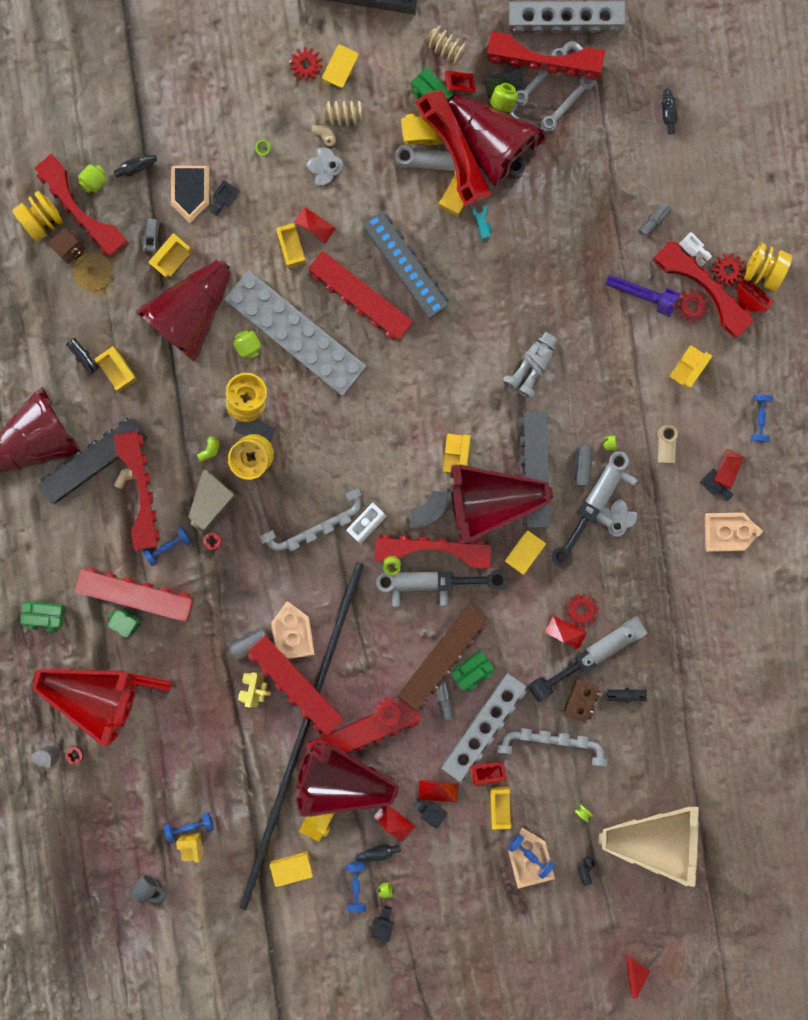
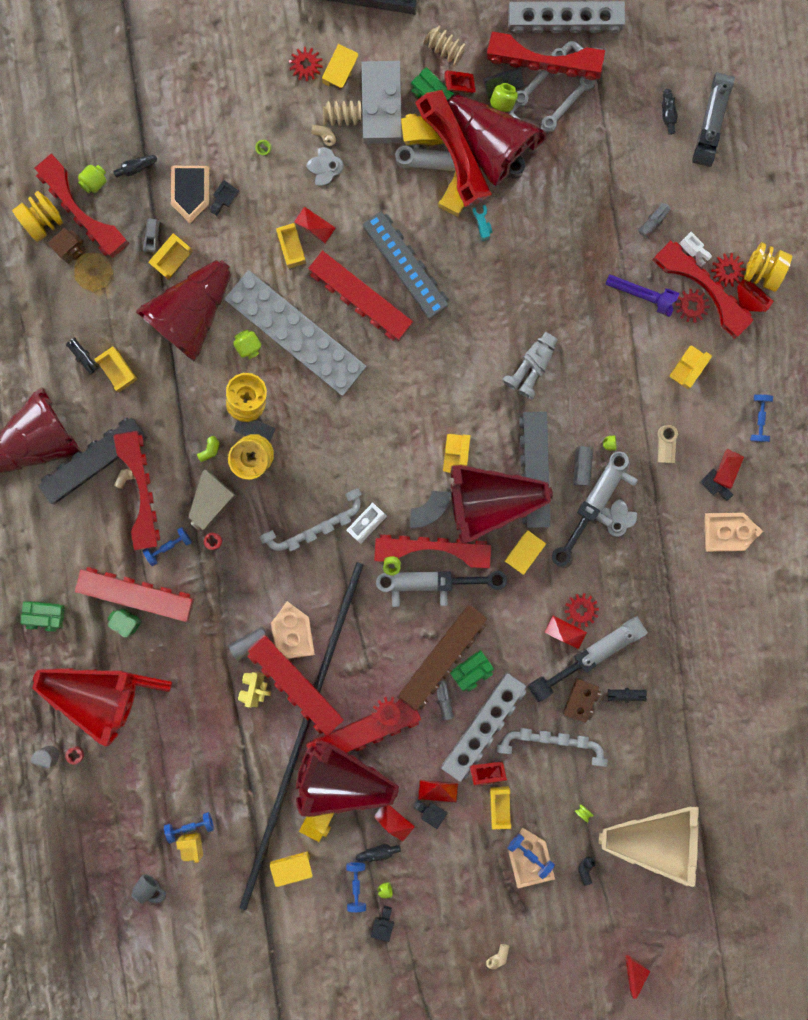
none -> light grey brick [362,61,402,144]
none -> tan arm [486,944,510,969]
none -> dark grey piece [692,72,735,167]

